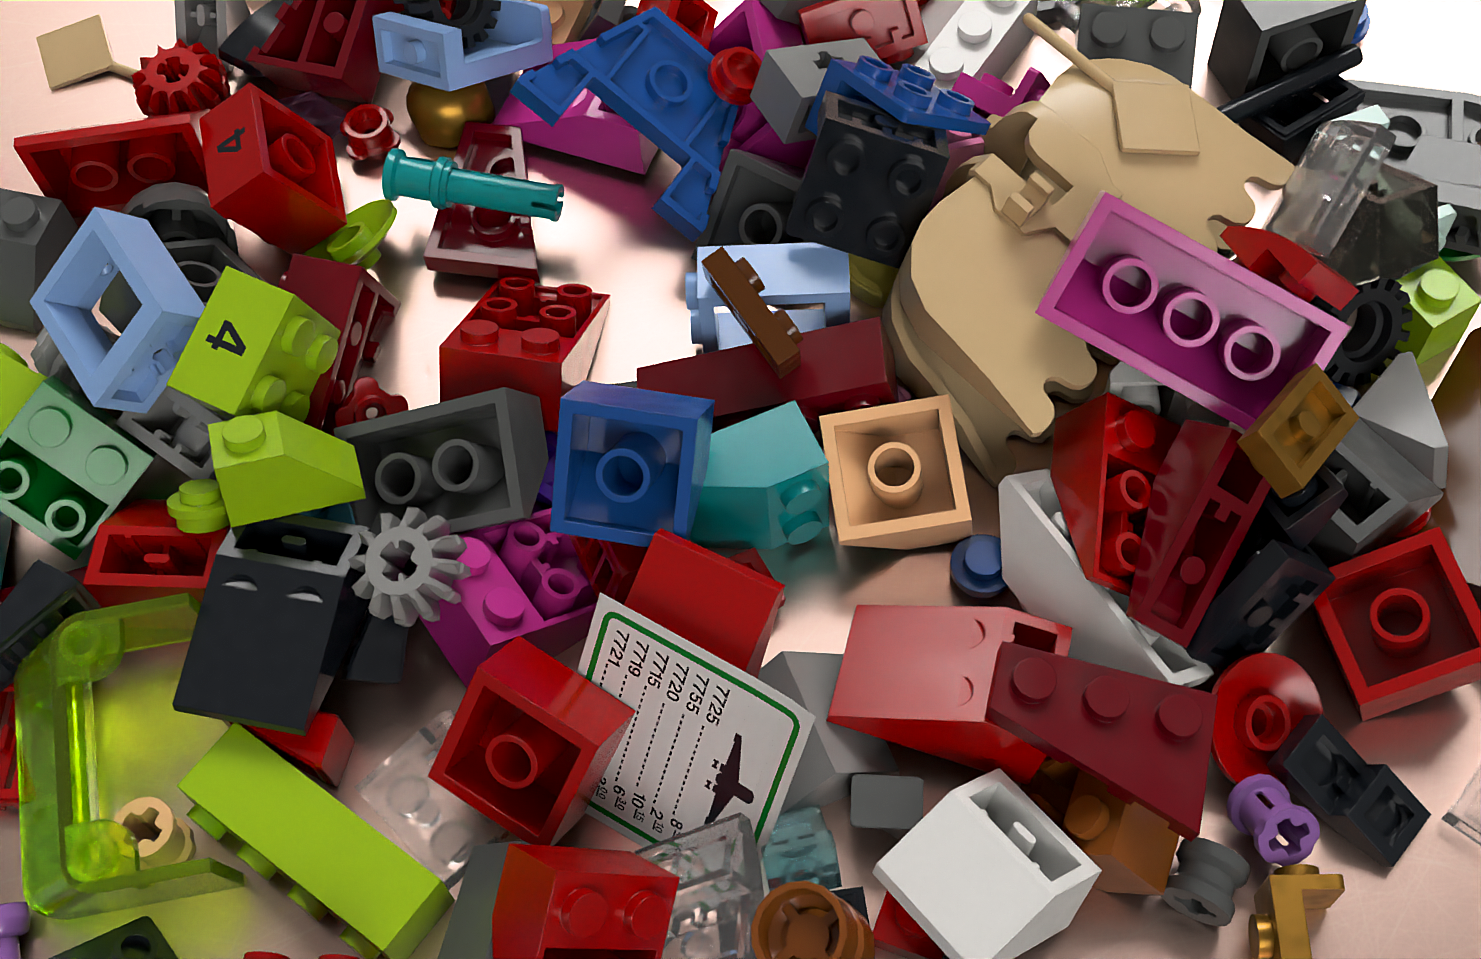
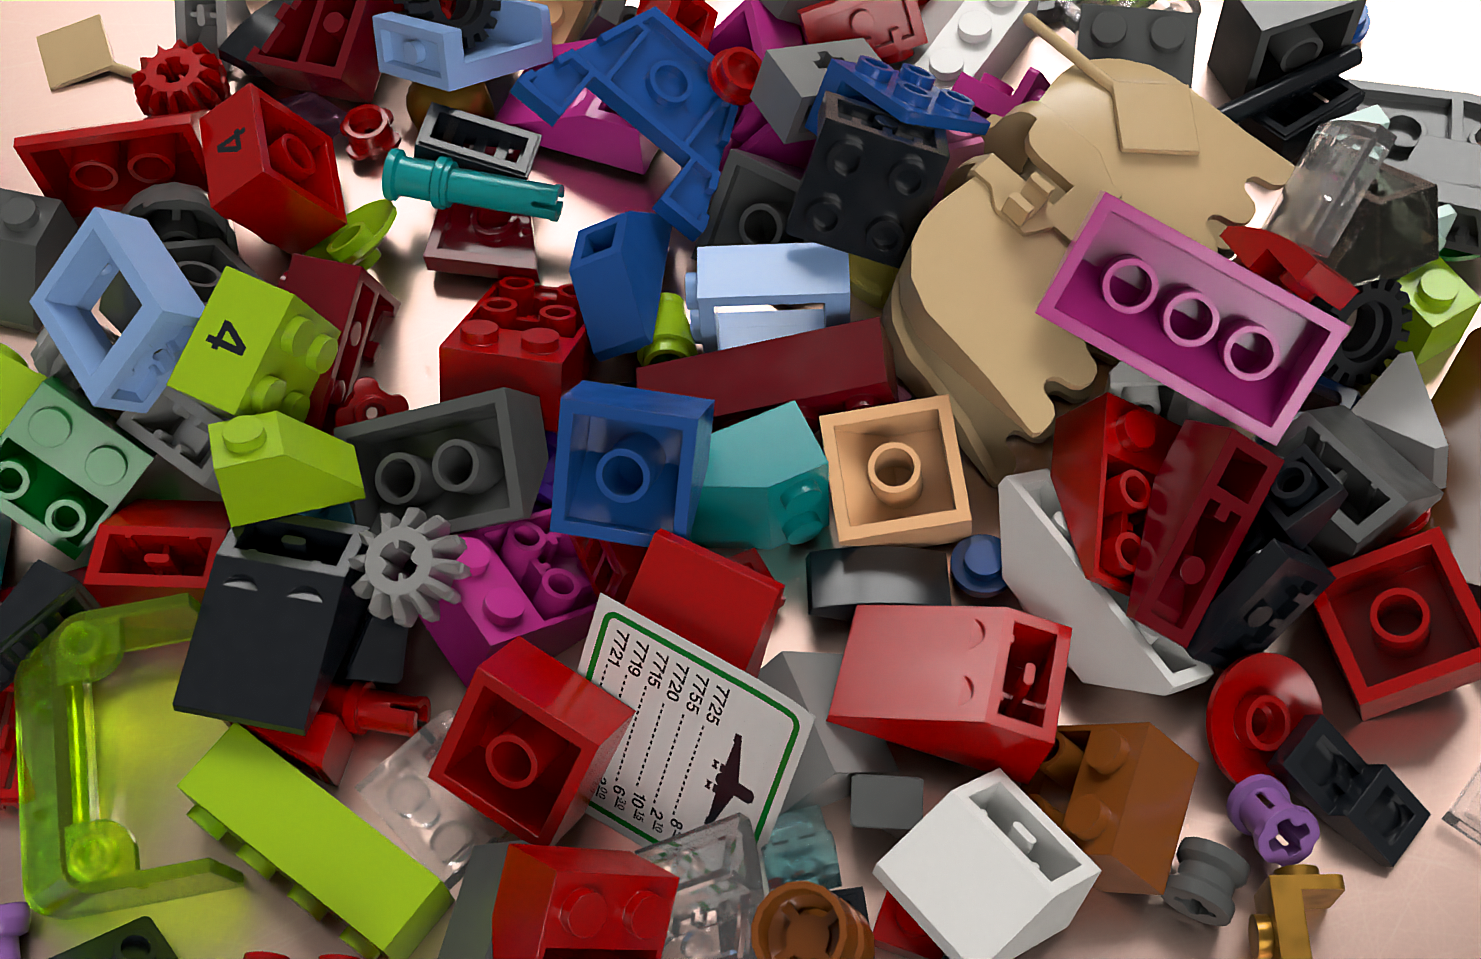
light nougat bush [110,796,196,879] -> none
lime plate [167,479,230,533] -> none
reddish brown plate [701,246,804,379] -> none
dark red wing [985,641,1218,842] -> none
pearl gold plate [1237,363,1360,499] -> none
none -> red pin [318,680,431,740]
none -> black slope [414,102,542,180]
none -> blue slope [569,211,672,362]
none -> lime cone [637,292,698,367]
none -> black slope [805,546,952,621]

